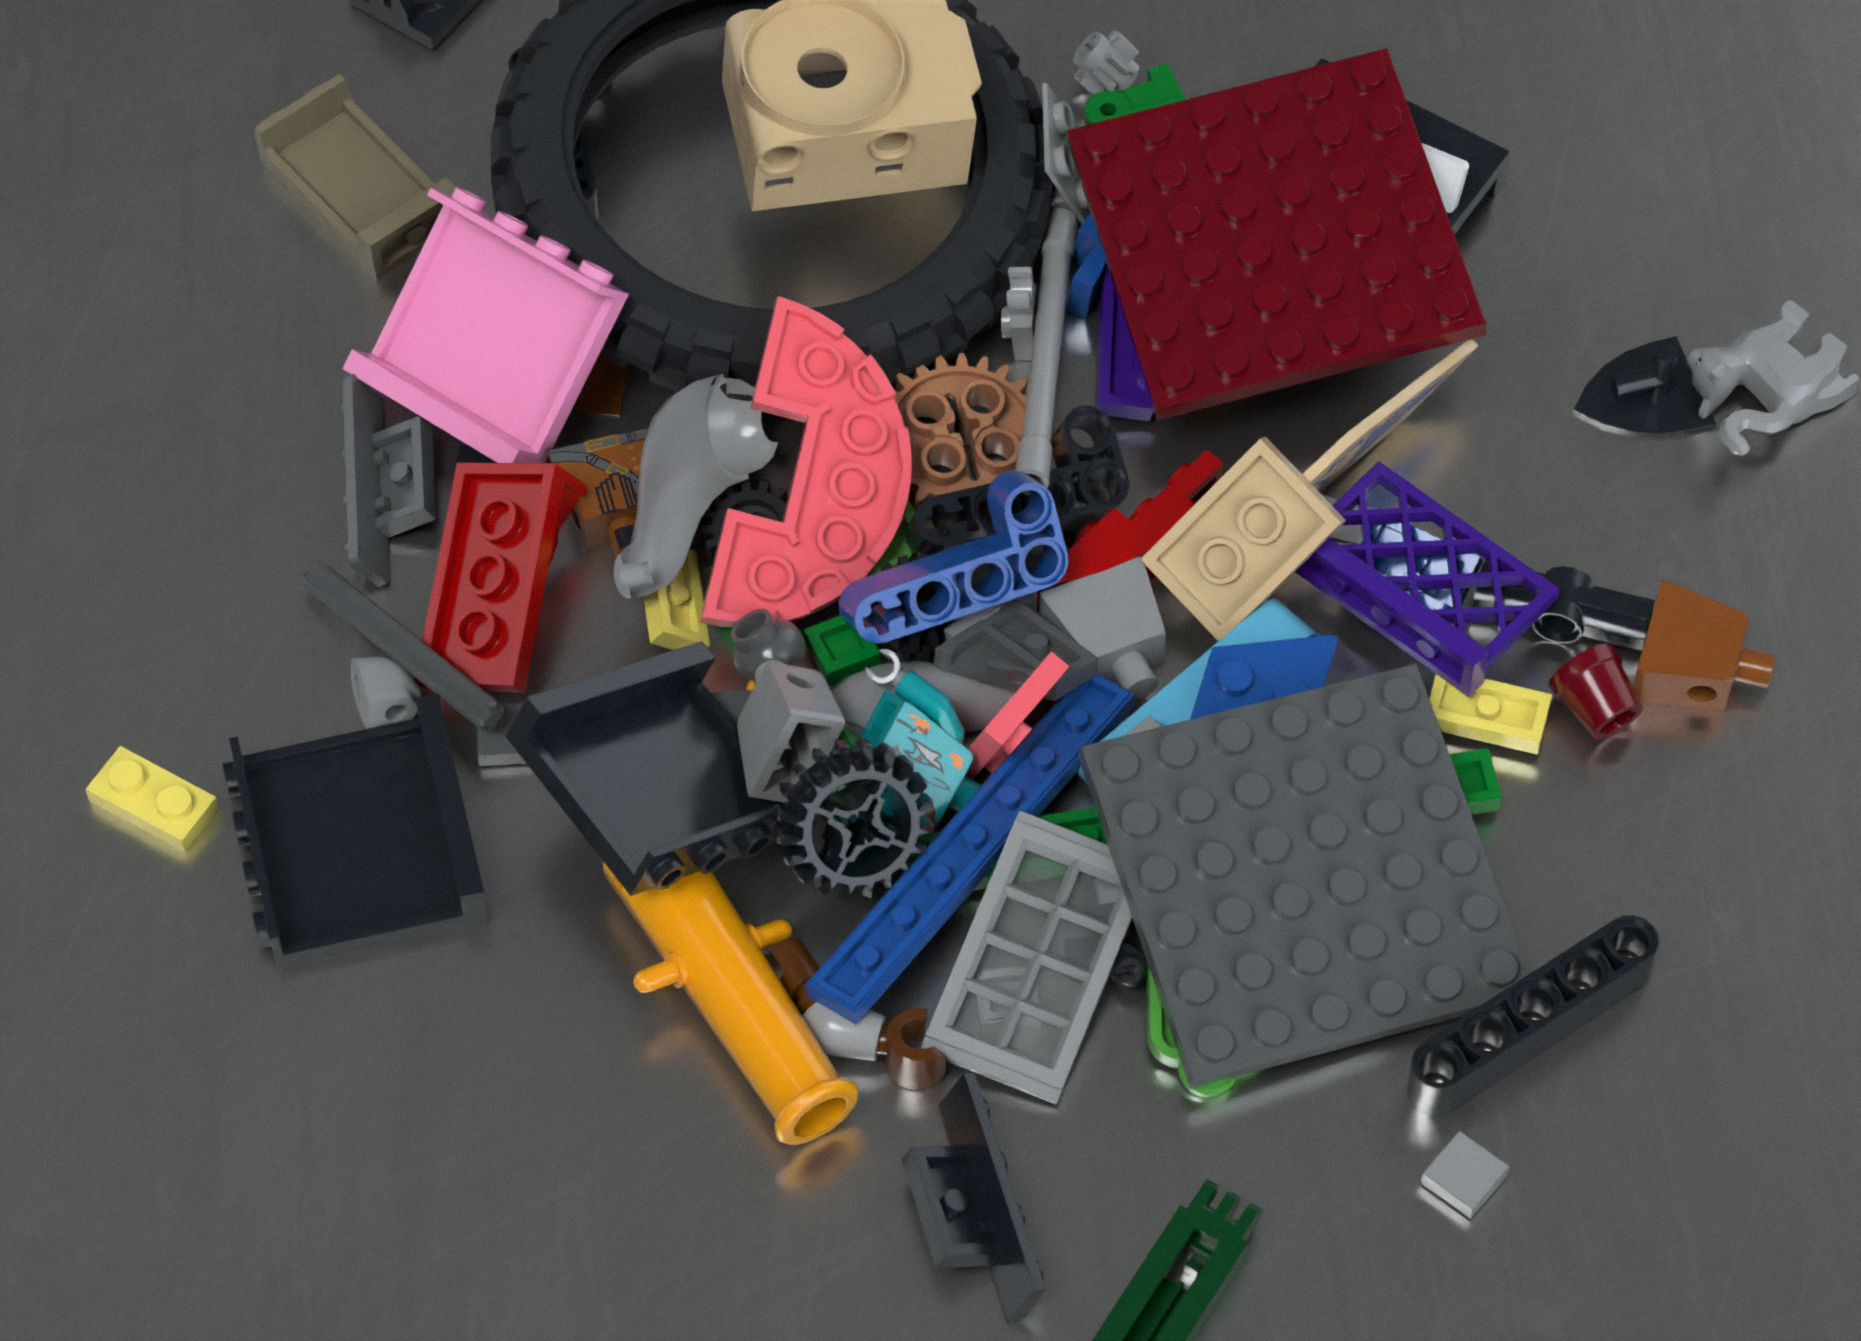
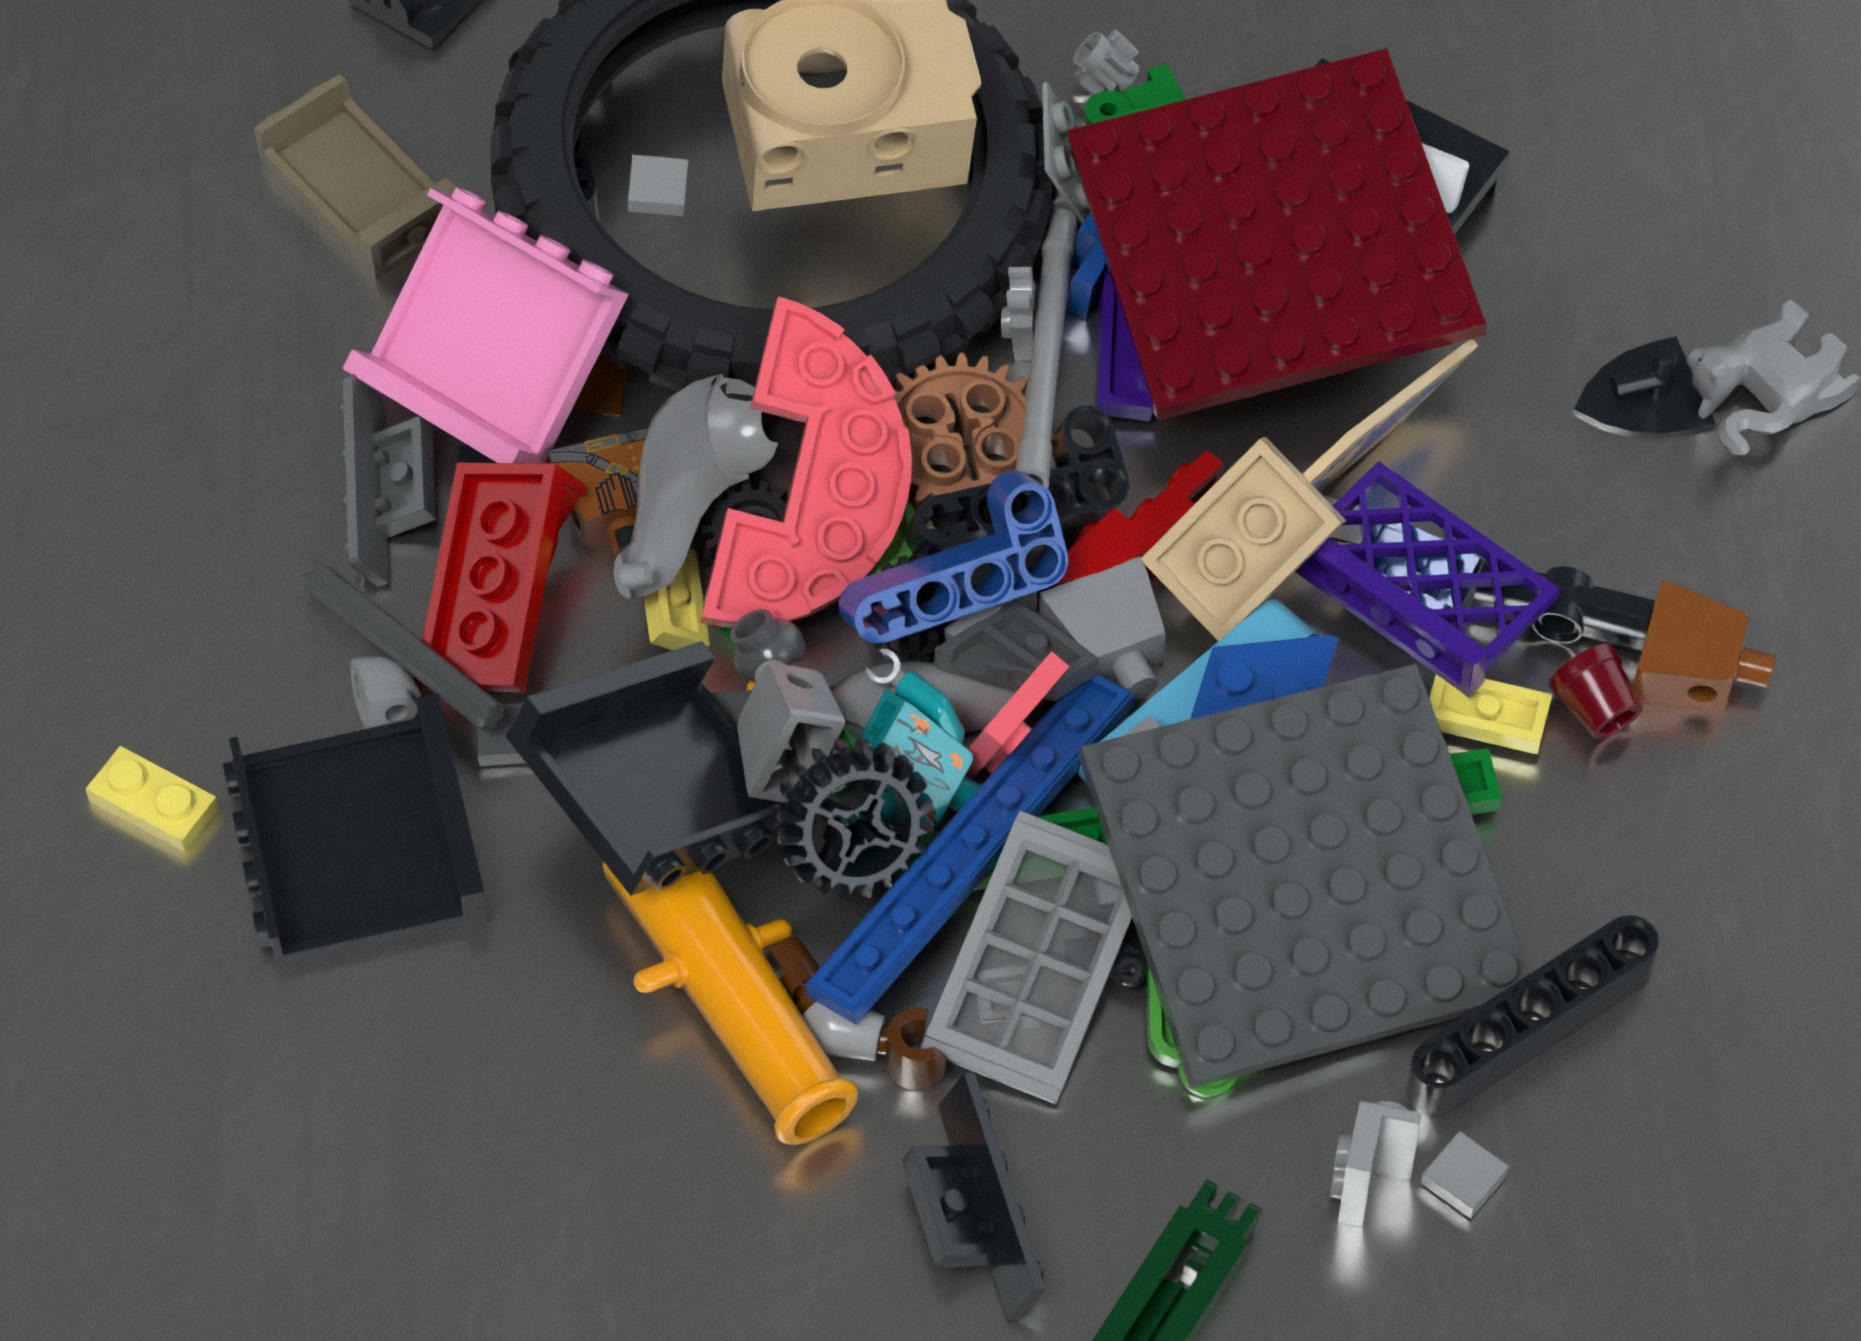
green plate [804,615,881,686] -> none
none -> light grey tile [627,154,688,216]
none -> light grey bracket [1330,1101,1421,1228]

